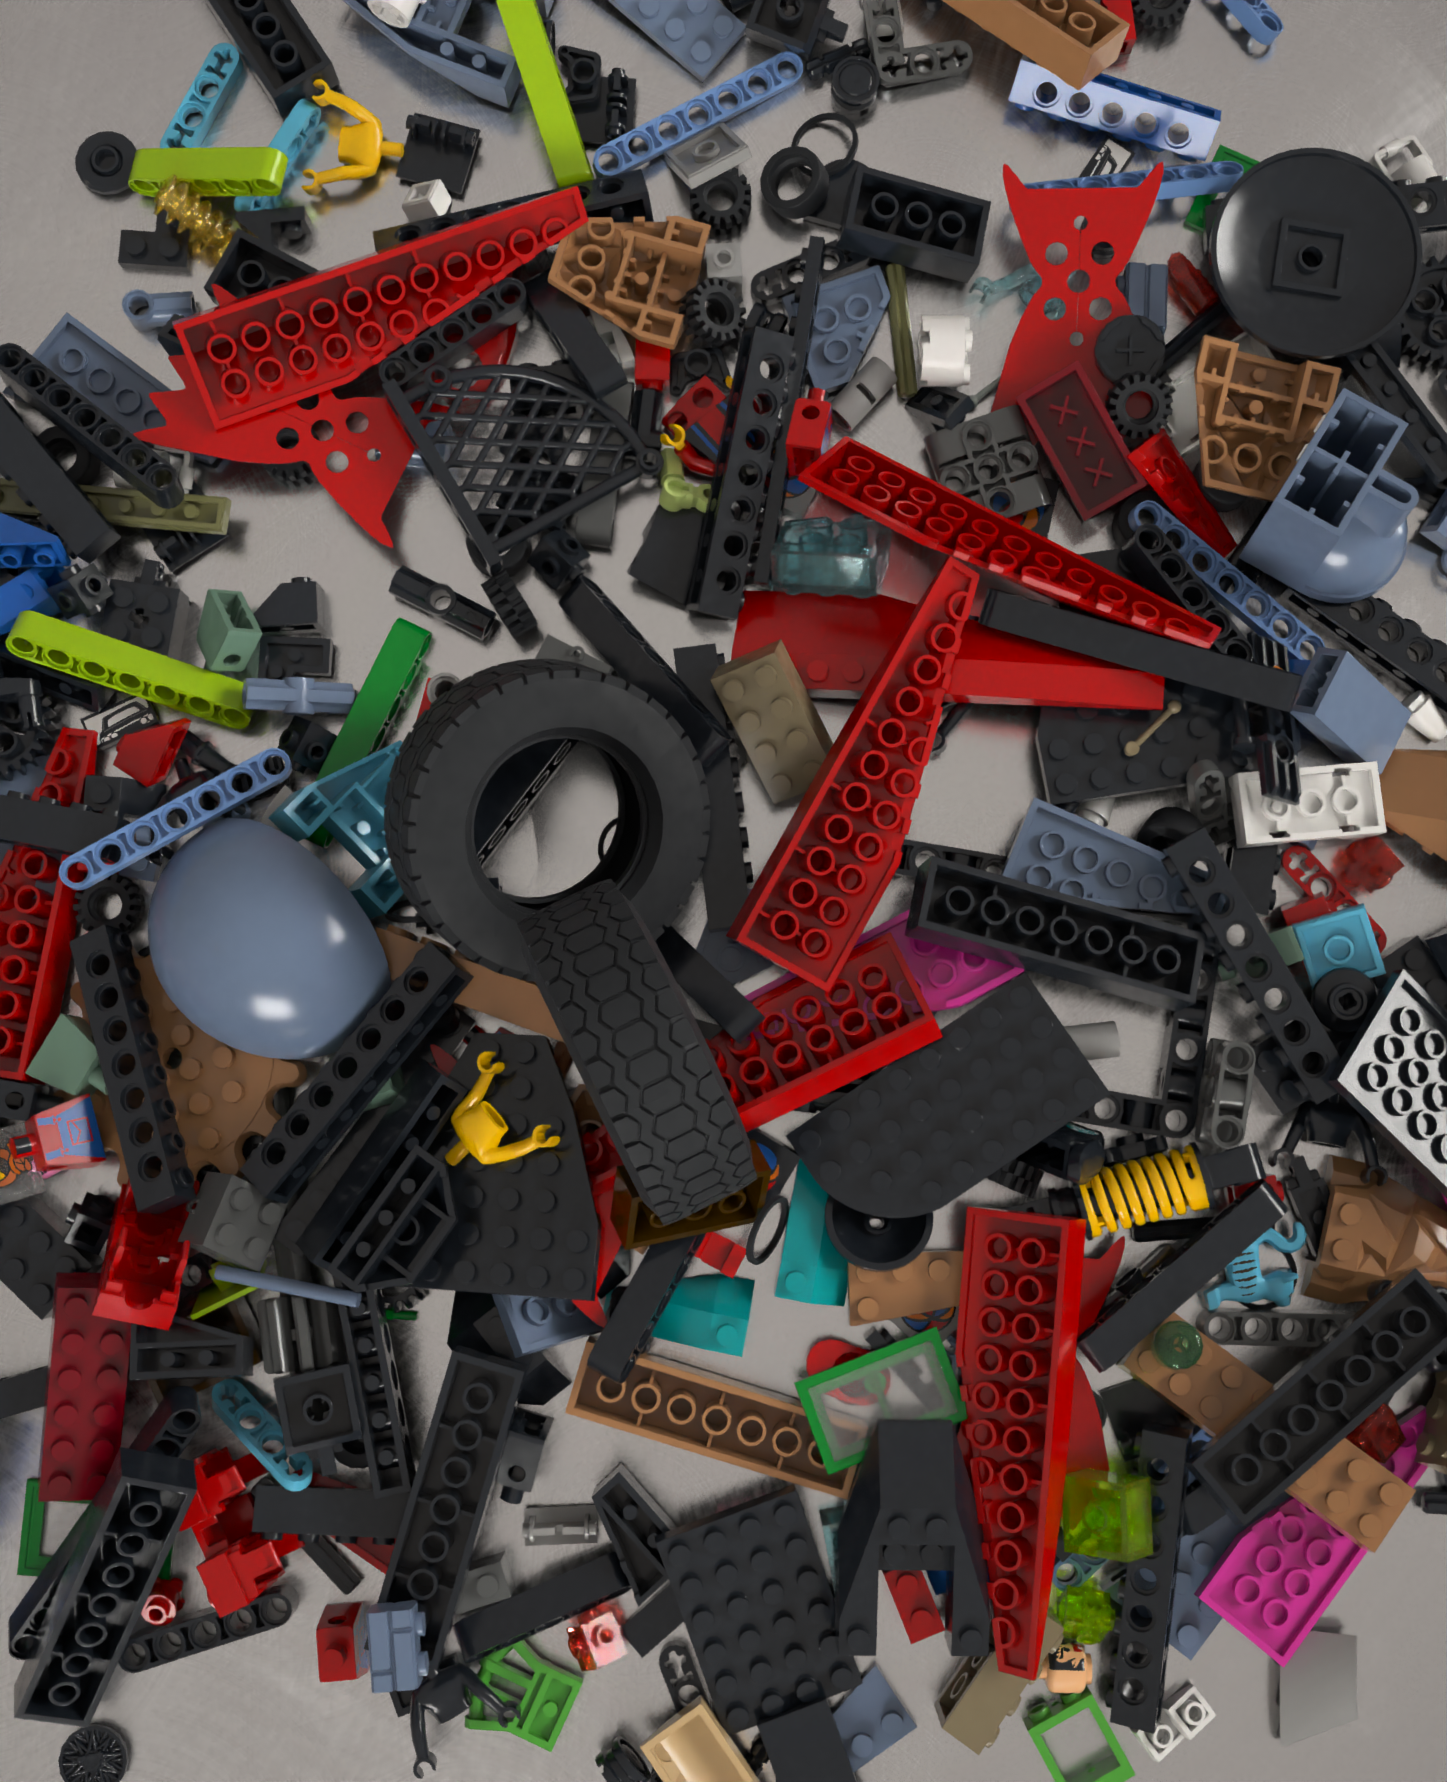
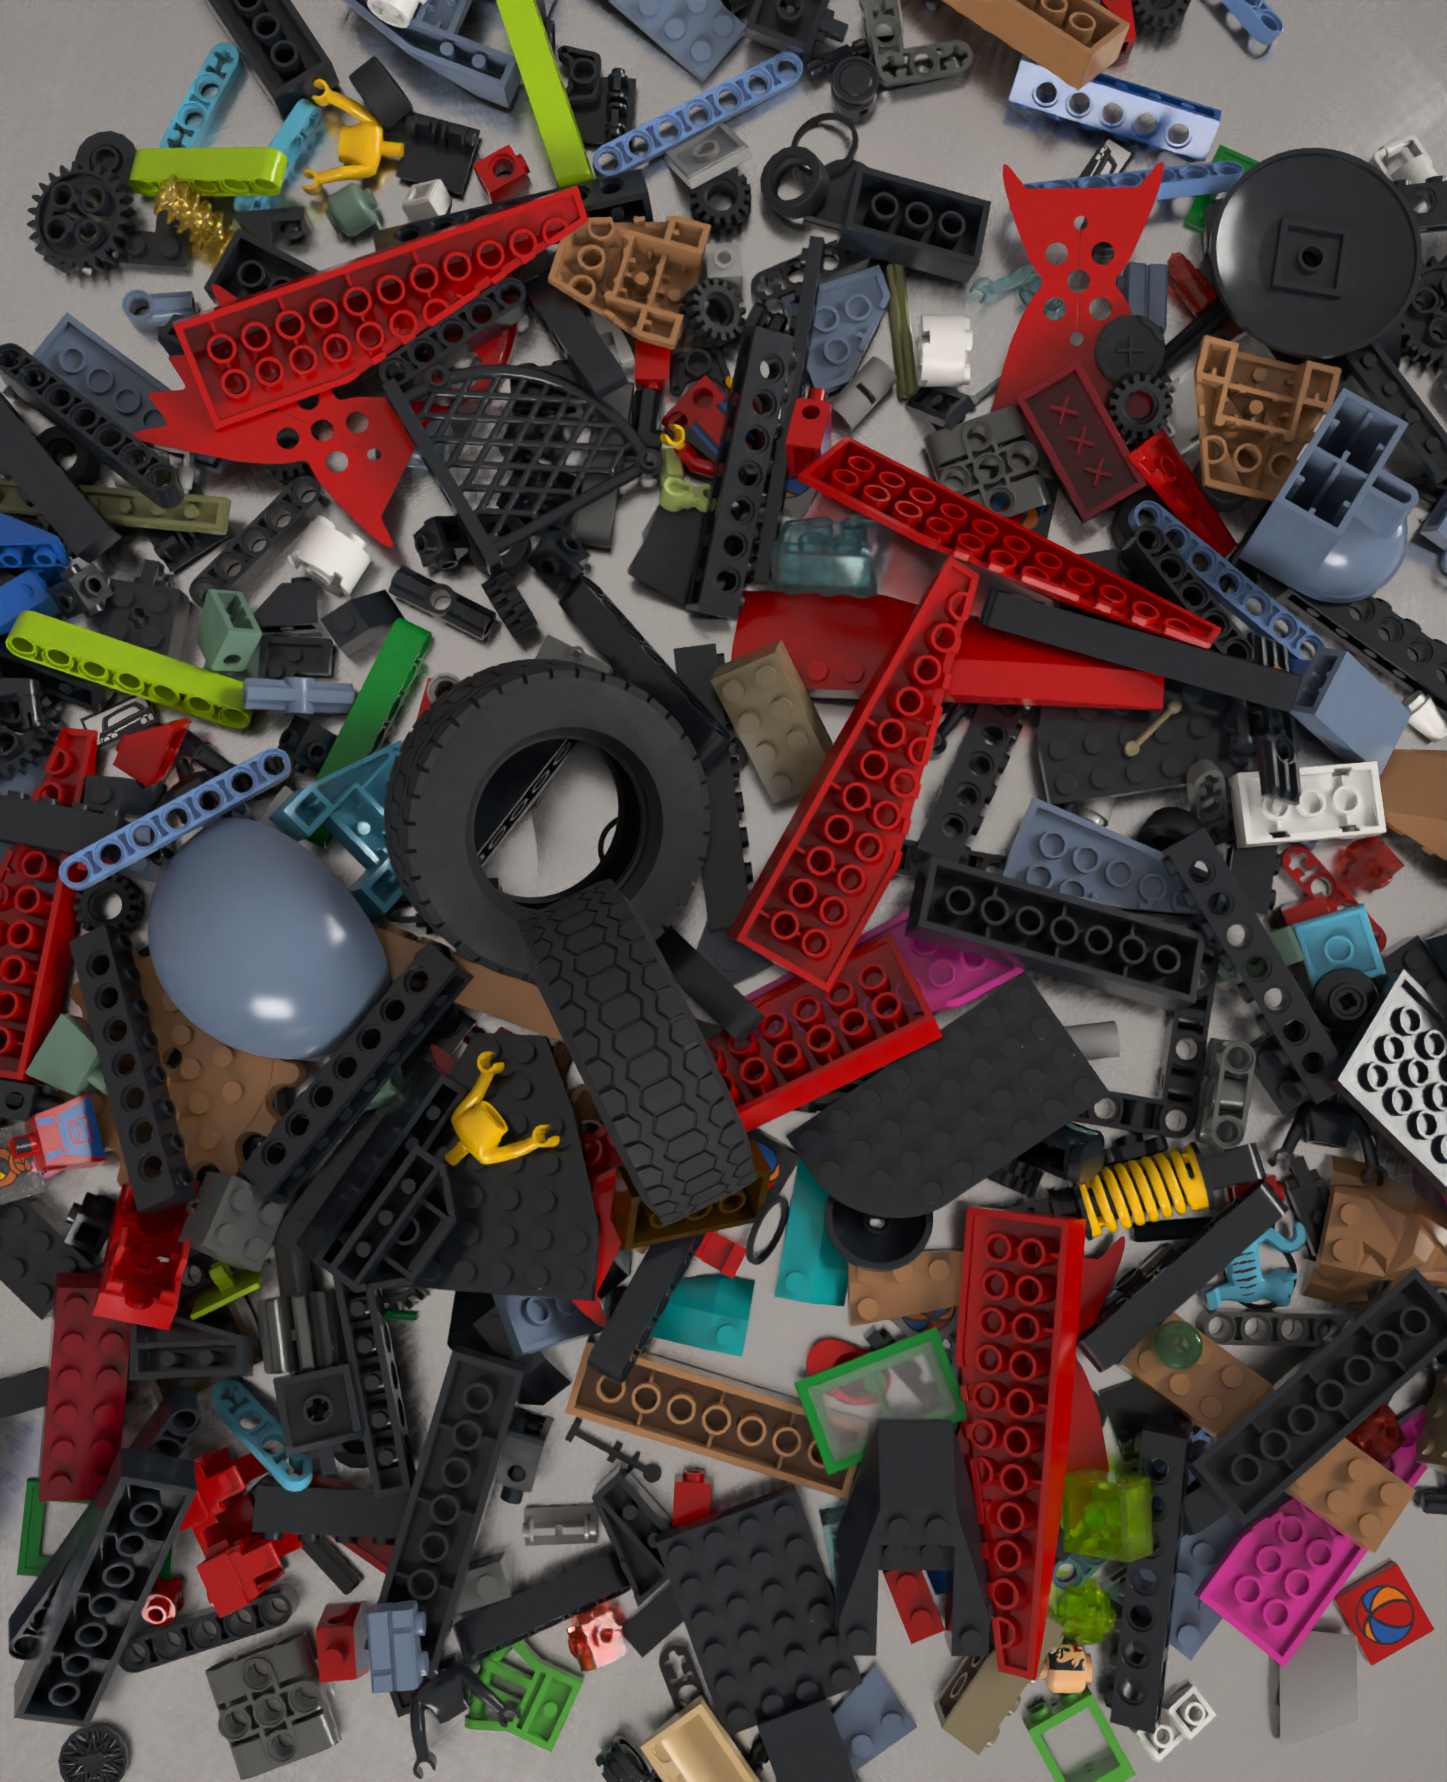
sand blue bar [214,1264,362,1308] -> none
none -> black gear [27,160,137,276]
none -> black beam [189,476,327,609]
none -> dark grey connector [205,1632,342,1780]
none -> white brick [287,515,371,597]
none -> black slope [320,589,405,657]
none -> sand green head [325,183,379,237]
none -> black tyre [349,56,413,128]
none -> black brick [413,516,471,570]
none -> red brick [473,145,530,204]
none -> black piece [565,1417,662,1483]
none -> red brick [672,1470,711,1527]
none -> black brick [911,703,1032,865]
none -> tile [1333,1561,1435,1666]

